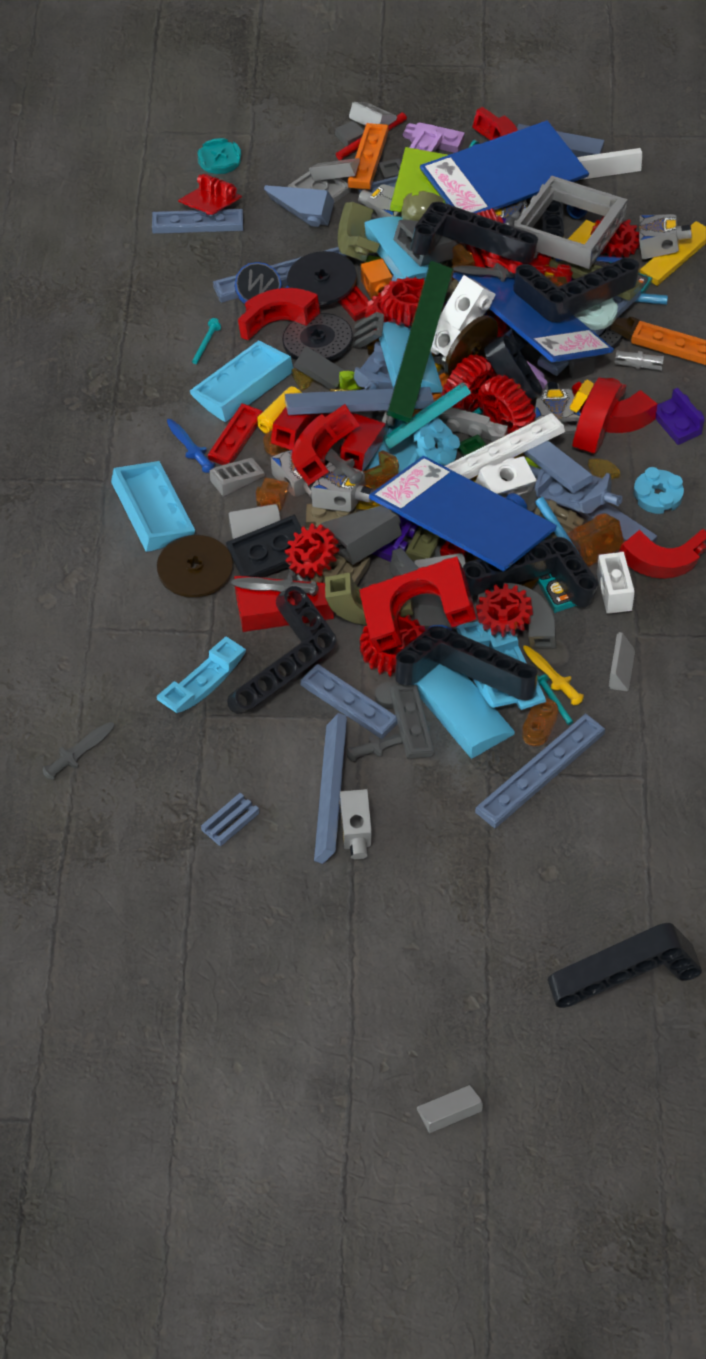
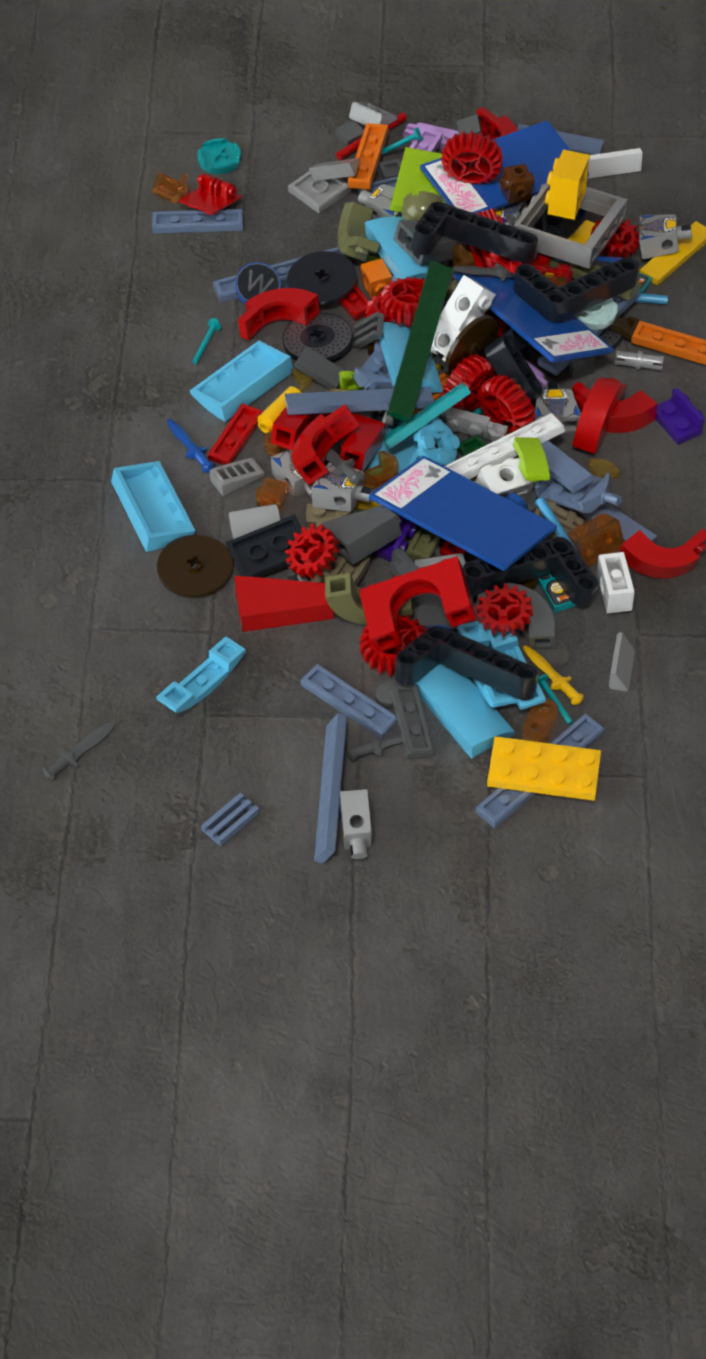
black beam [227,586,336,714] -> none
dark grey sword [231,574,318,599] -> none
sand blue slope [264,185,334,227] -> none
light grey slope [417,1085,483,1133] -> none
black beam [547,923,702,1008] -> none
yellow tile [569,380,594,413] -> none
medium azure plate [633,467,684,514] -> none
none -> clear orange bracket [151,172,189,204]
none -> teal piece [381,127,424,155]
none -> red gear [441,130,503,185]
none -> dark grey tile [457,114,483,136]
none -> yellow plate [487,736,601,801]
none -> reddish brown brick [500,164,535,203]
none -> lime slope [513,437,550,482]
none -> yellow brick [545,149,590,220]

